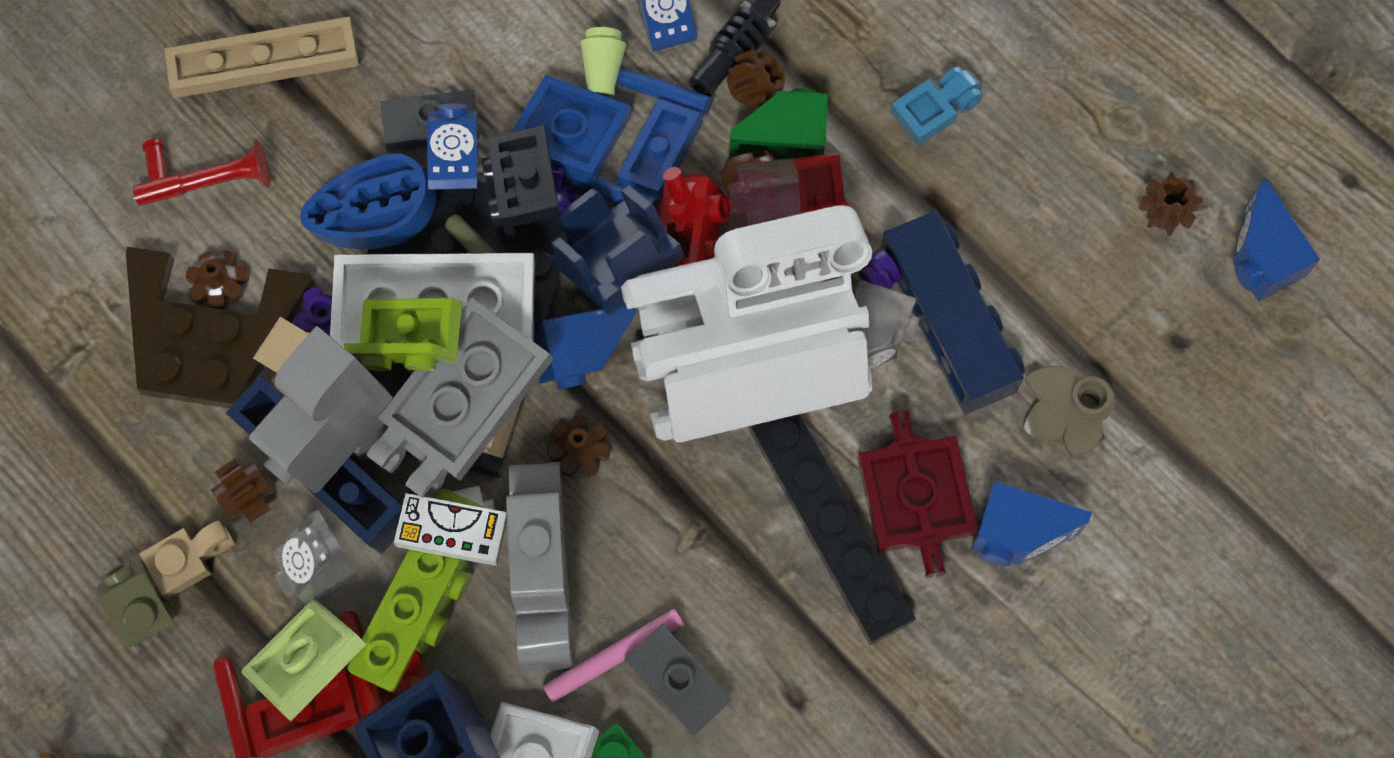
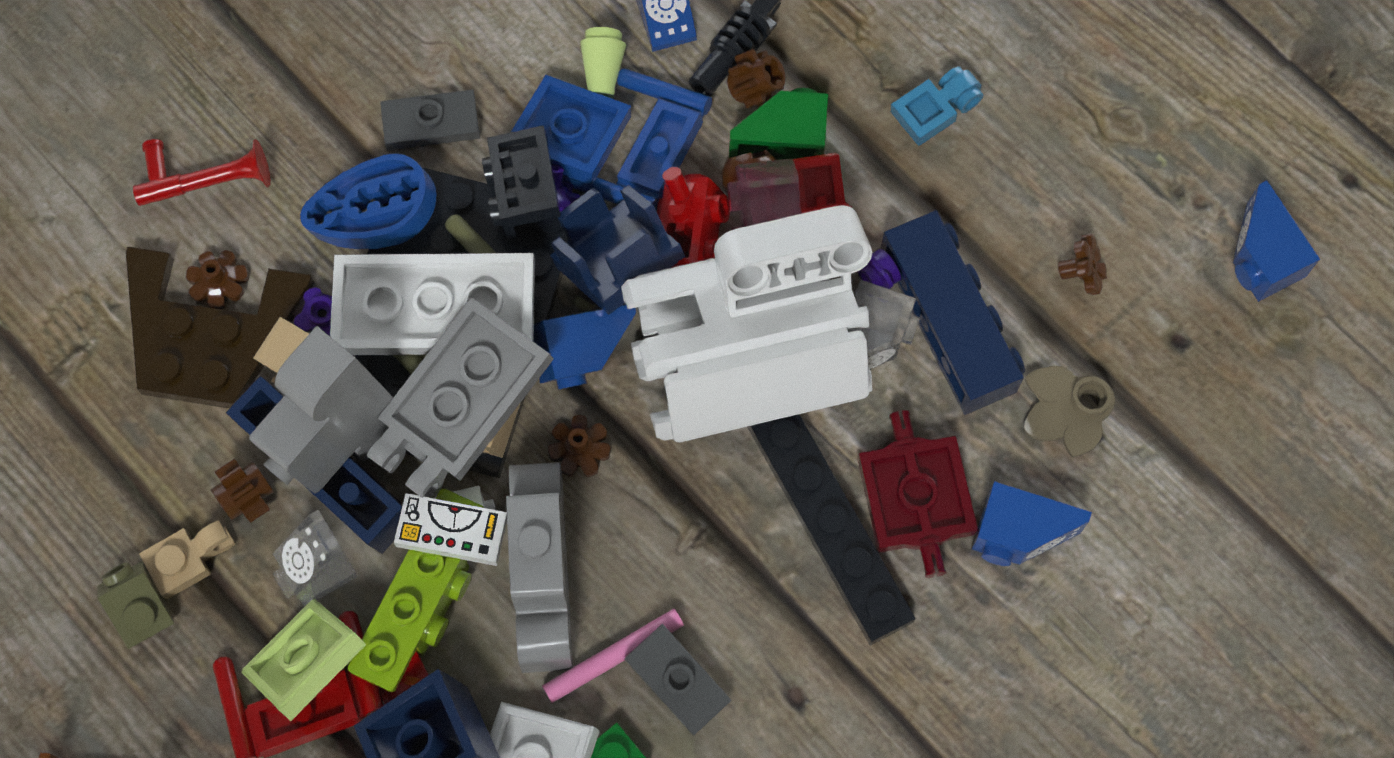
tan plate [164,16,359,98] -> none
lime bracket [343,298,462,371] -> none
blue slope [427,103,479,190] -> none
reddish brown gear [1138,172,1203,236] -> none
none -> reddish brown plant [1058,233,1107,295]

